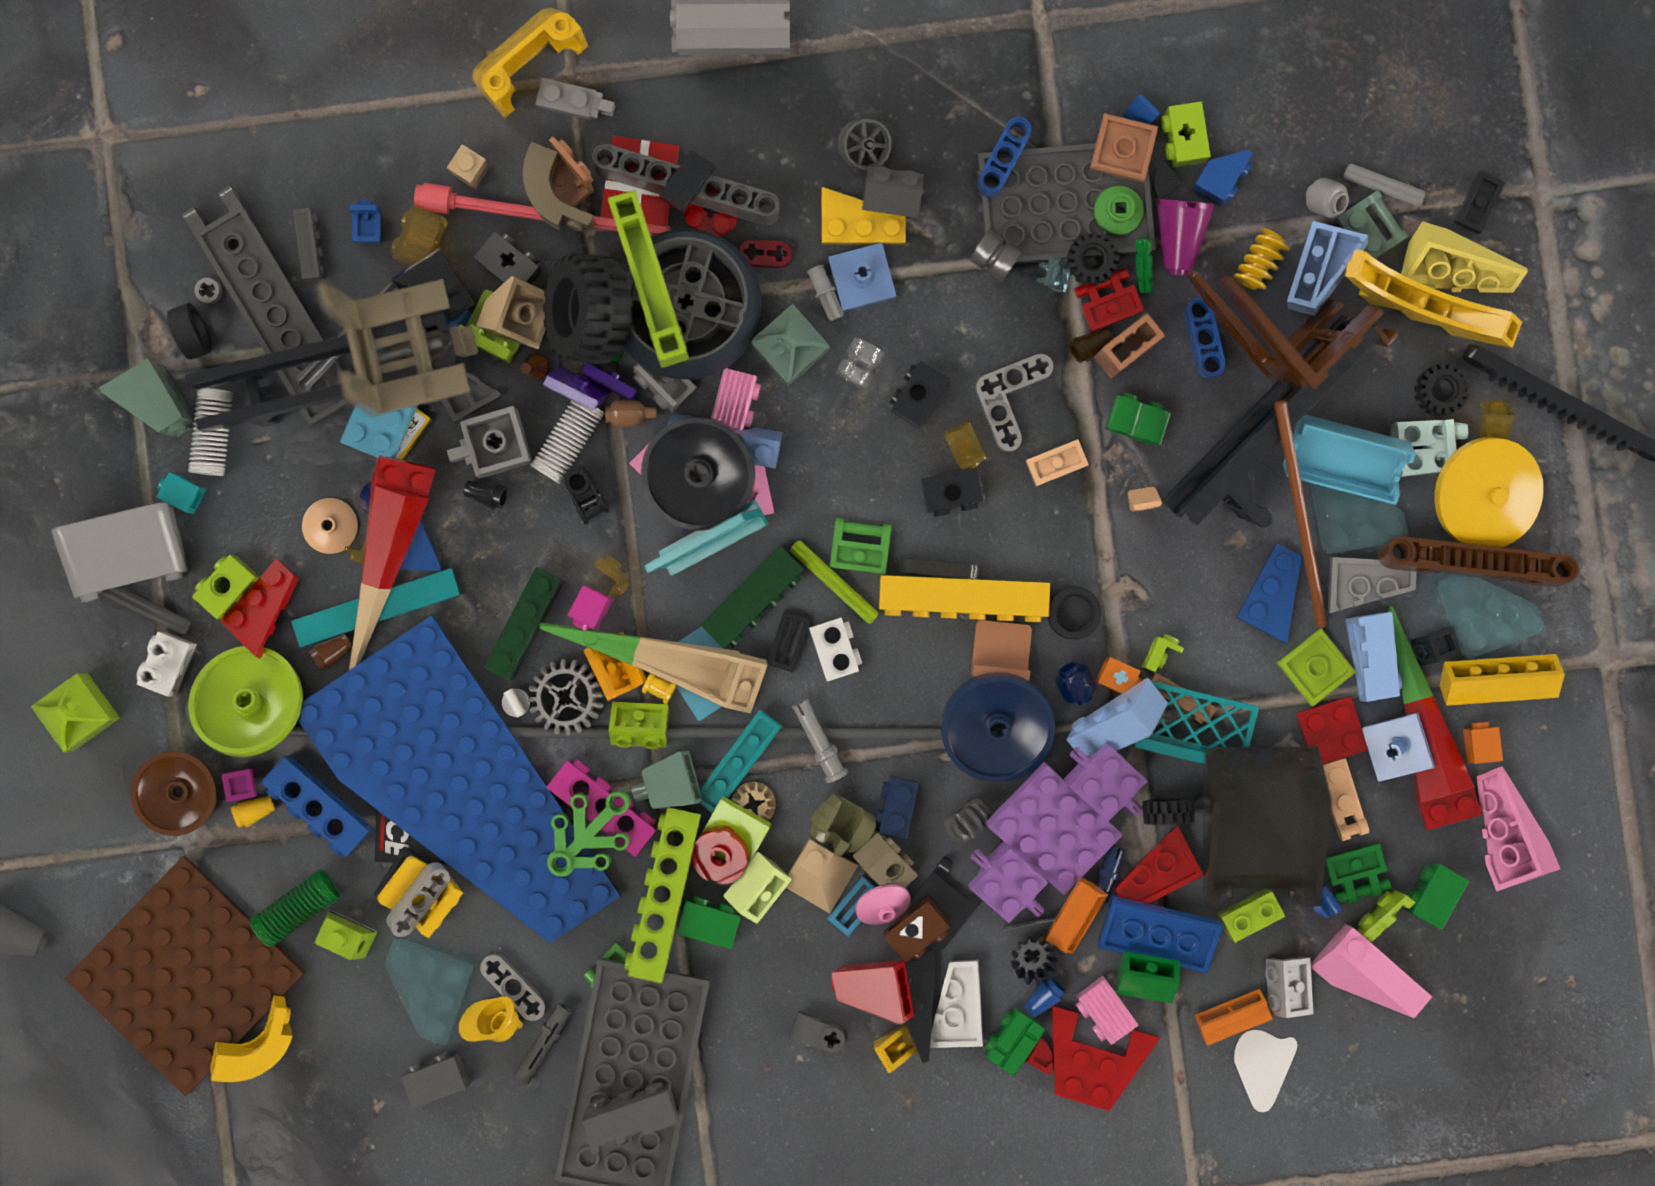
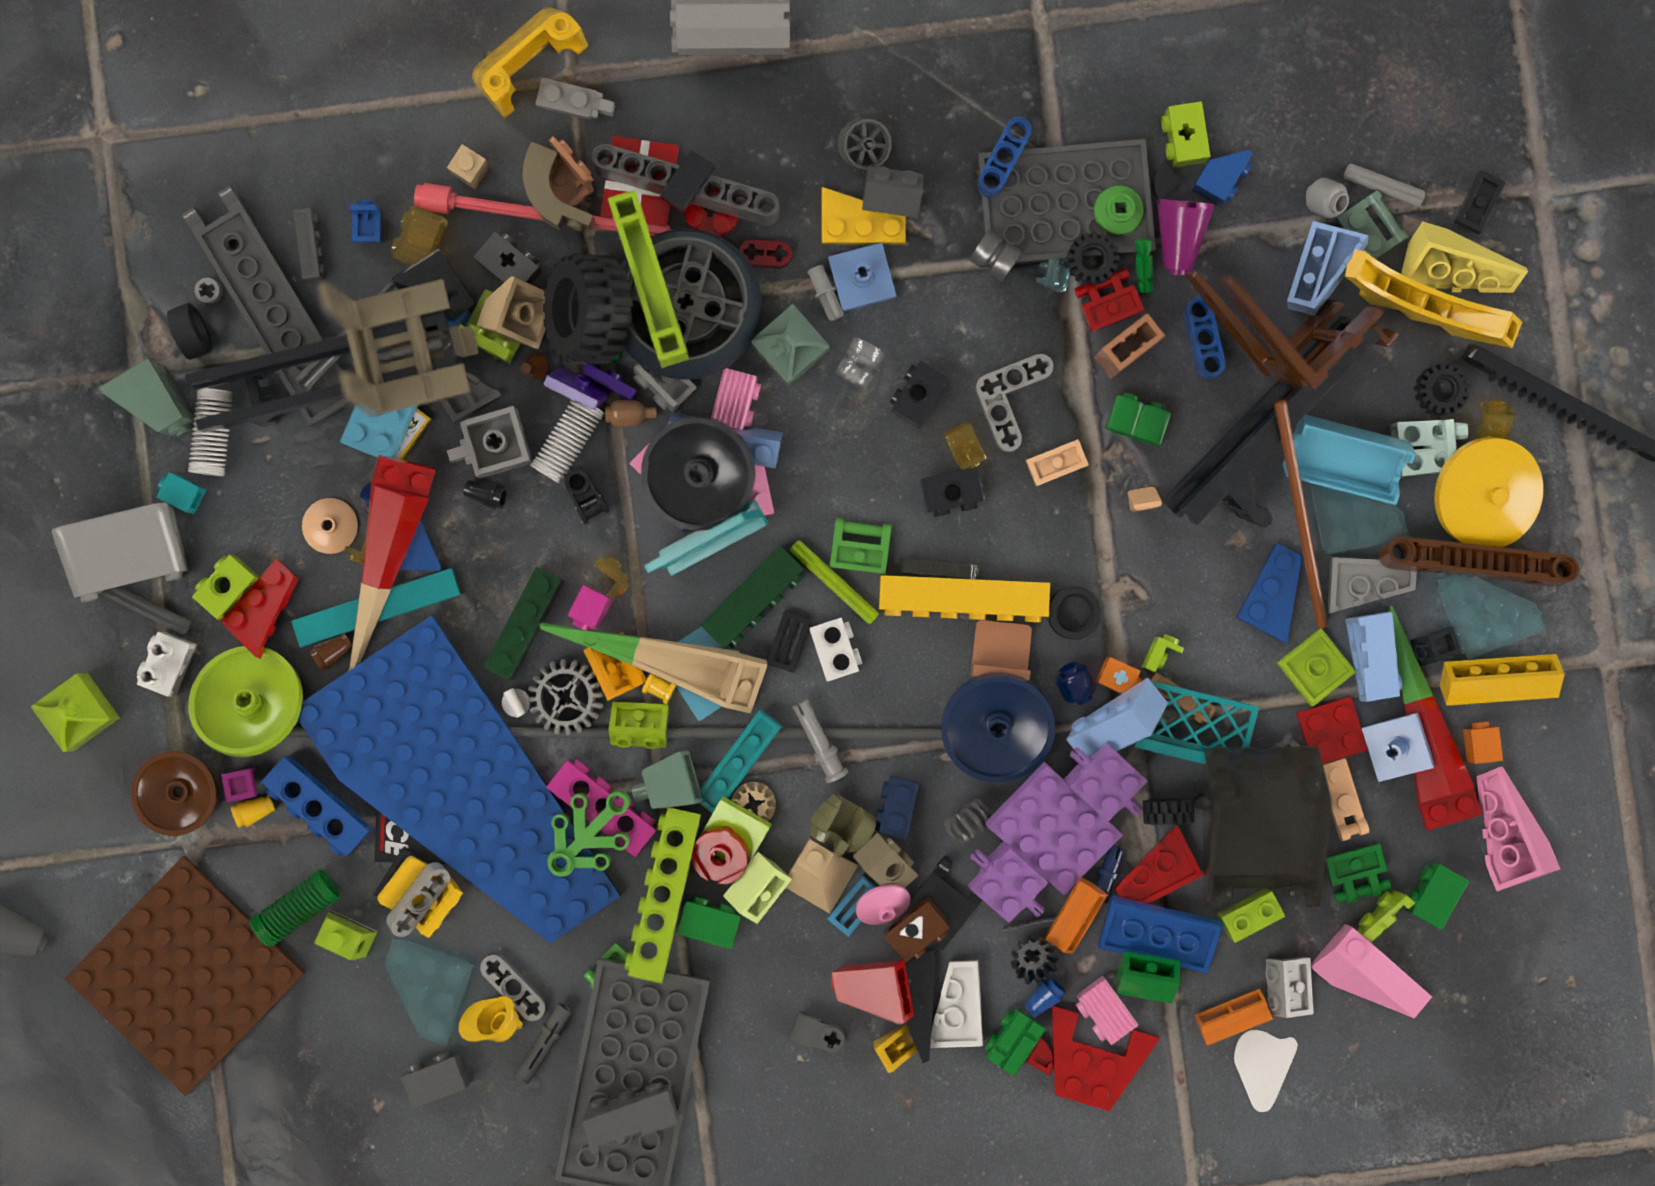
yellow arch [210,995,292,1082] -> none
dark brown cone [1069,328,1113,363] -> none
nougat tile [1090,113,1158,183] -> none
blue slope [1123,94,1160,125] -> none
yellow piece [1233,228,1290,290] -> none
blue plate [1311,885,1343,918] -> none

